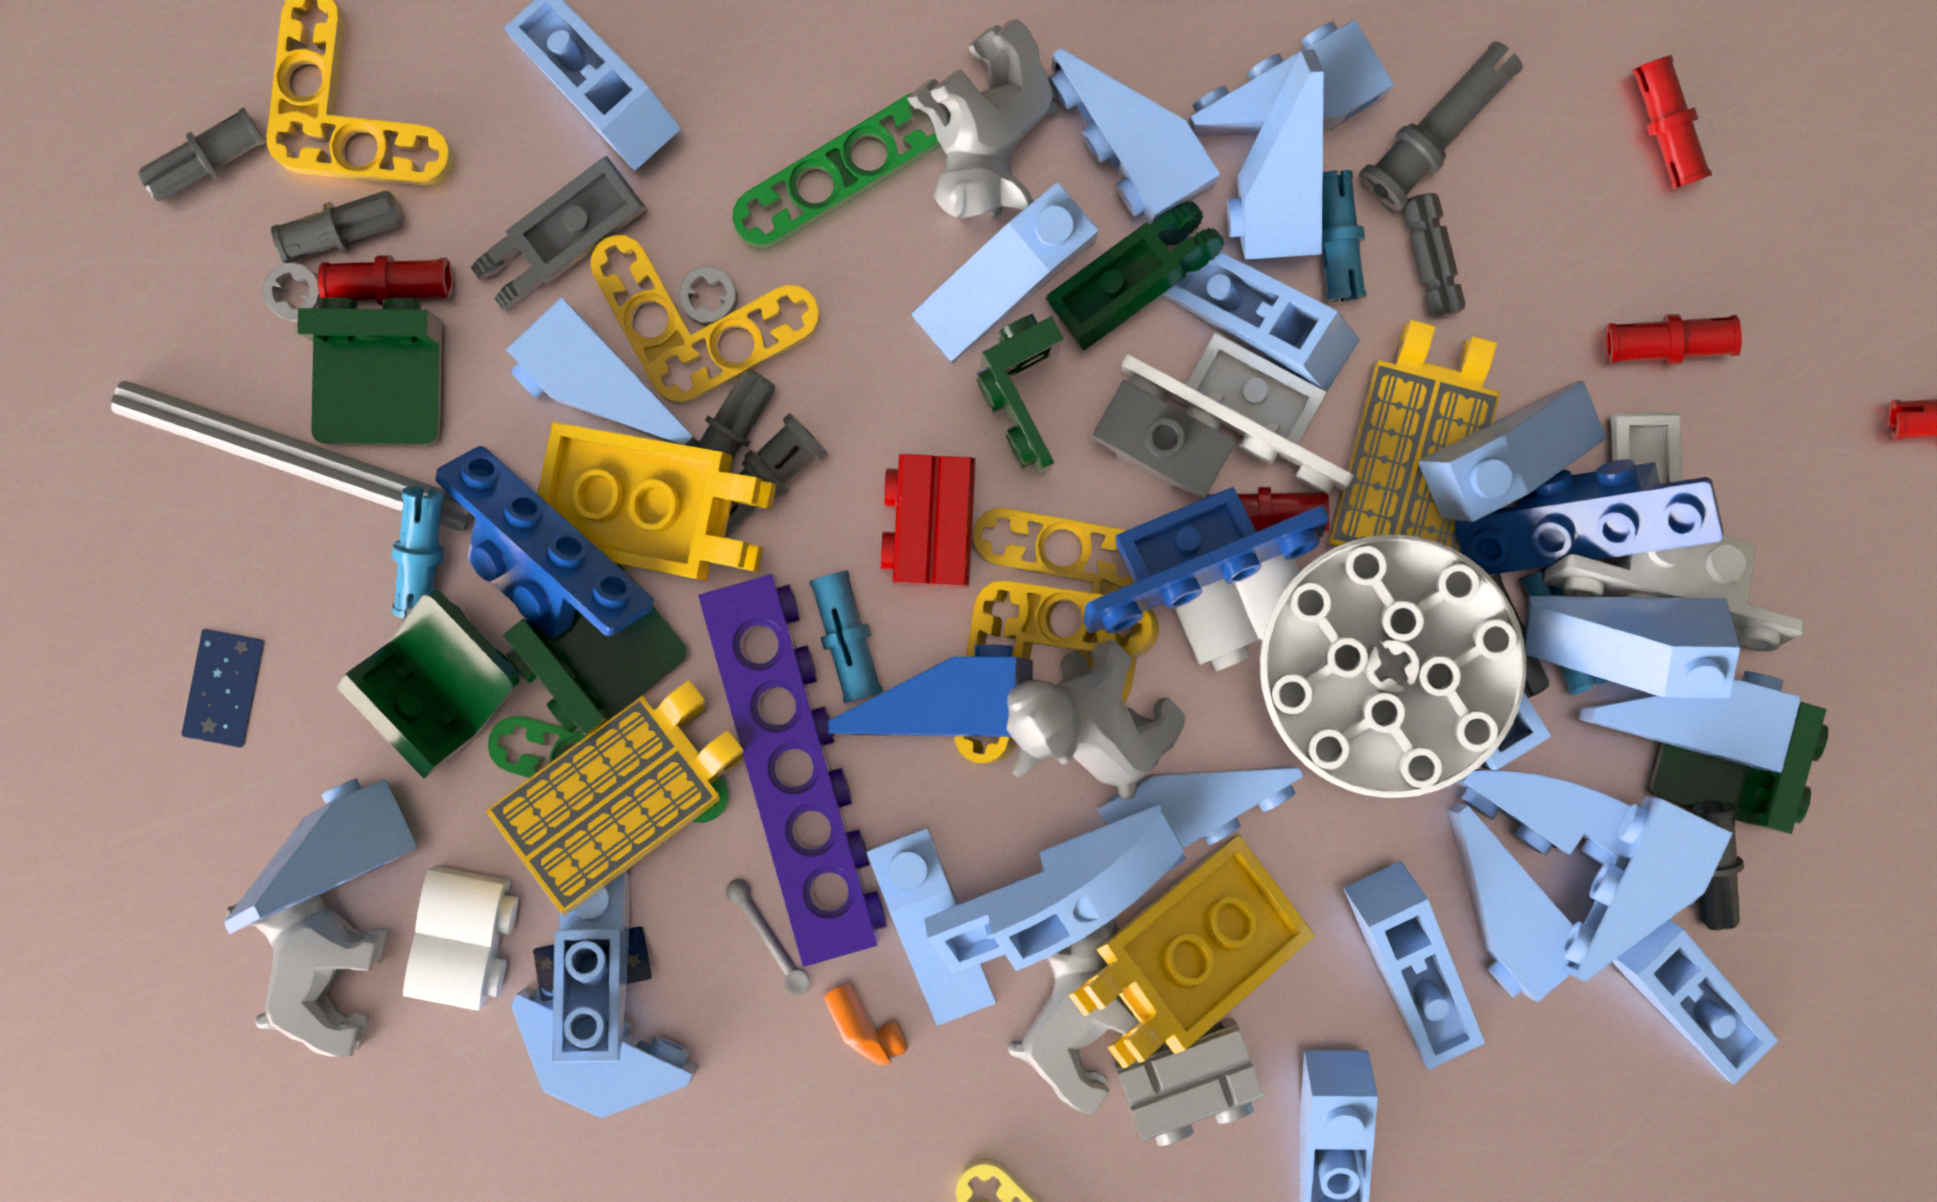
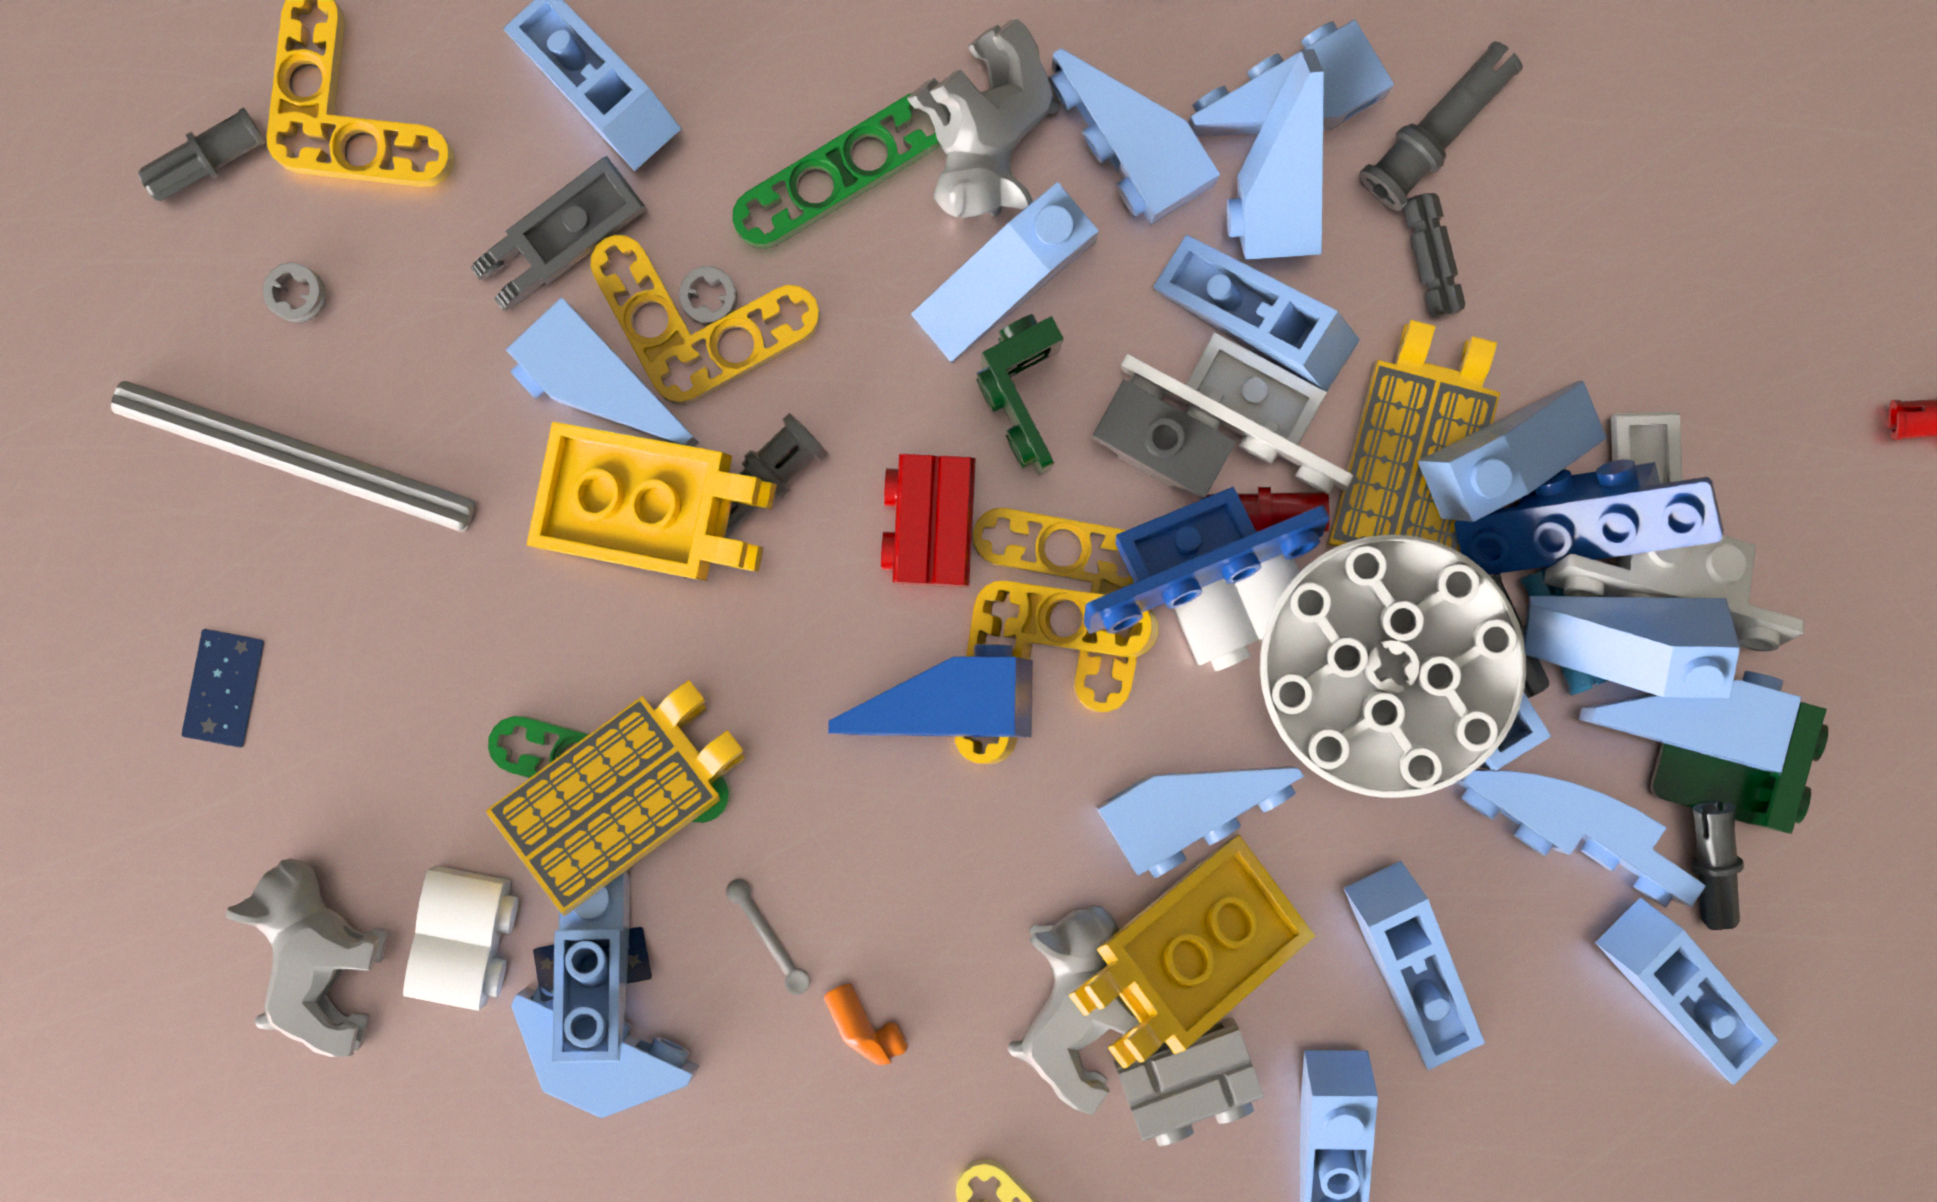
light blue slope [224,778,418,934] -> none
dark grey axle [271,190,401,263] -> none
dark green bracket [297,297,442,445] -> none
red pin [318,255,453,306] -> none
dark green bracket [336,589,520,779] -> none
dark azure pin [392,486,444,618] -> none
blue bracket [435,446,654,639] -> none
dark green bracket [503,563,688,735] -> none
dark grey axle [696,369,775,460] -> none
dark purple brick [698,574,887,967] -> none
dark azure pin [809,570,883,703] -> none
light blue slope [867,825,996,1026] -> none
light blue slope [924,804,1184,974] -> none
light grey animal [1007,640,1185,800] -> none
dark green hinge [1045,201,1225,351] -> none
dark azure pin [1322,170,1367,302] -> none
light blue slope [1447,802,1573,1002] -> none
light blue slope [1562,796,1733,982] -> none
red pin [1606,314,1742,365] -> none
red pin [1632,55,1713,189] -> none

